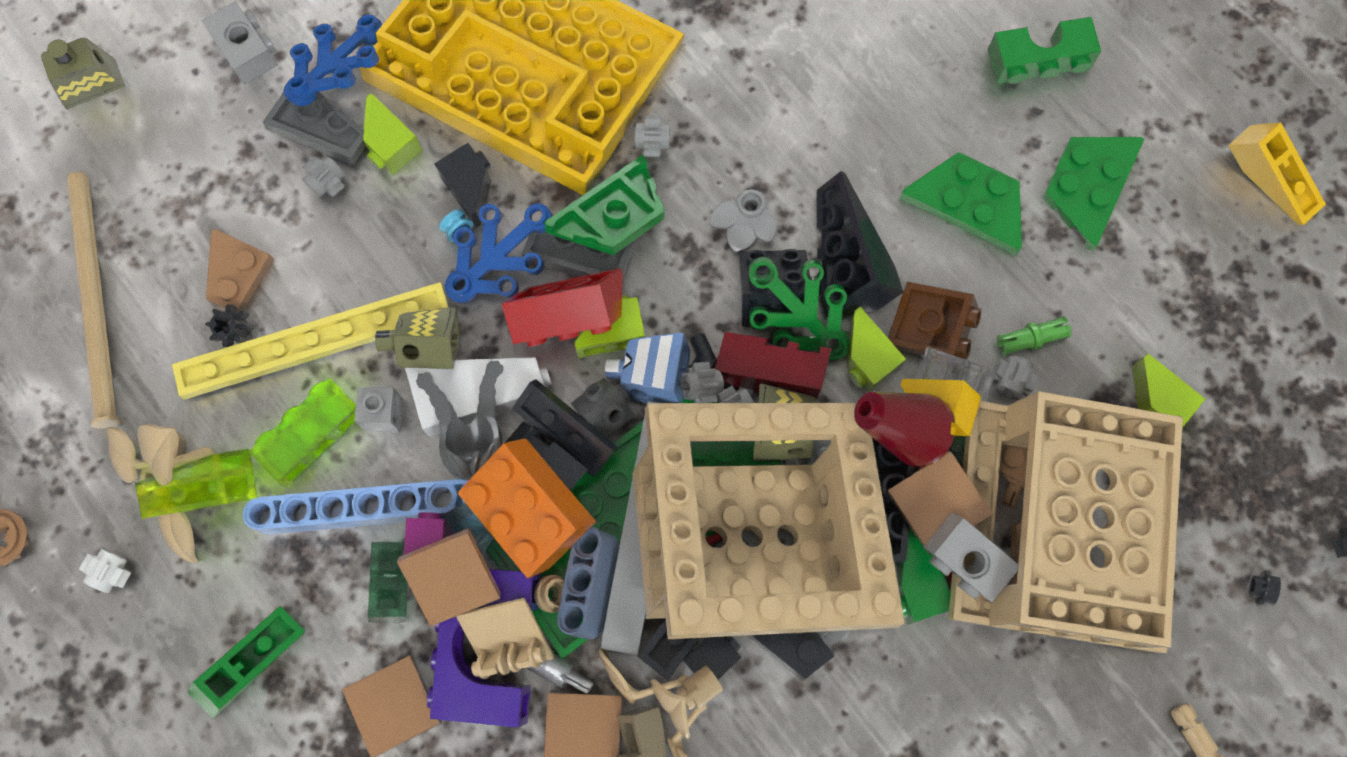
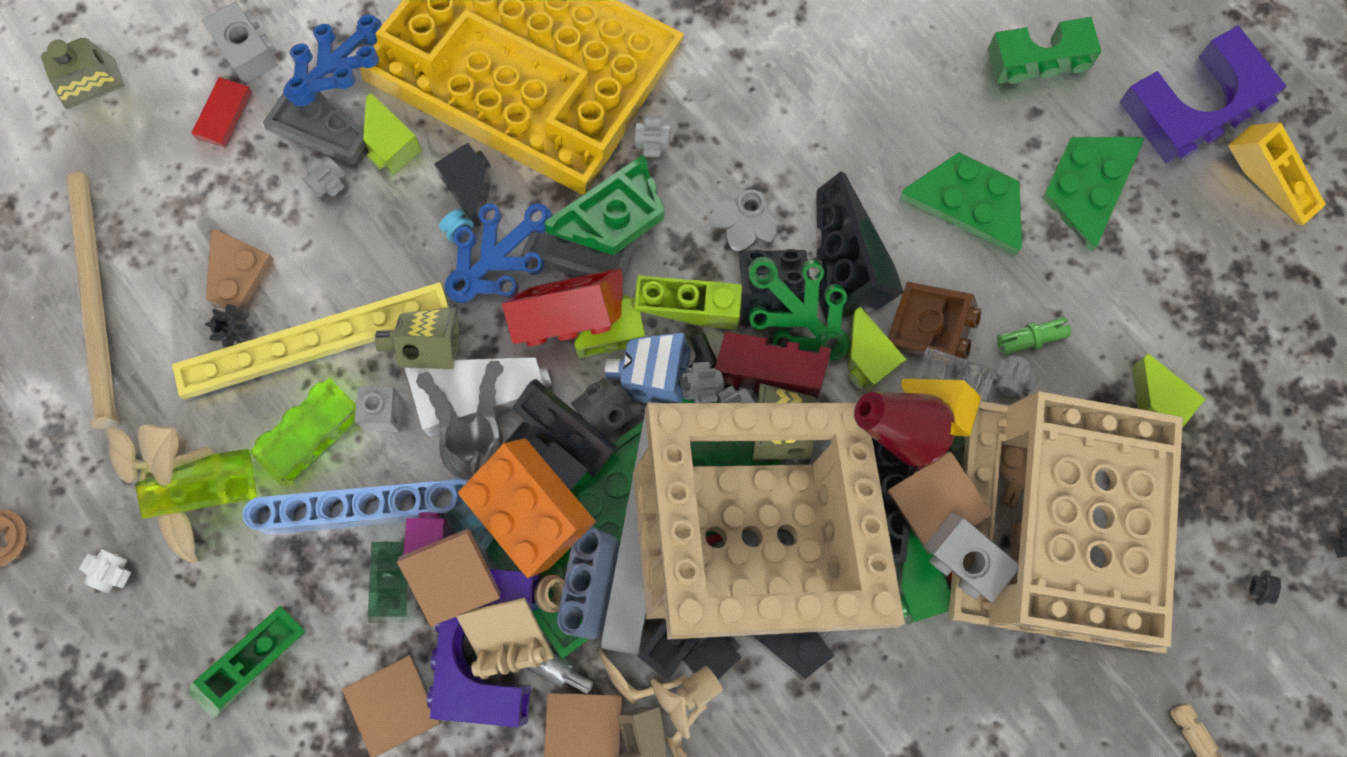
none -> red tile [191,77,252,148]
none -> lime slope [634,275,742,330]
none -> dark purple arch [1120,25,1287,164]

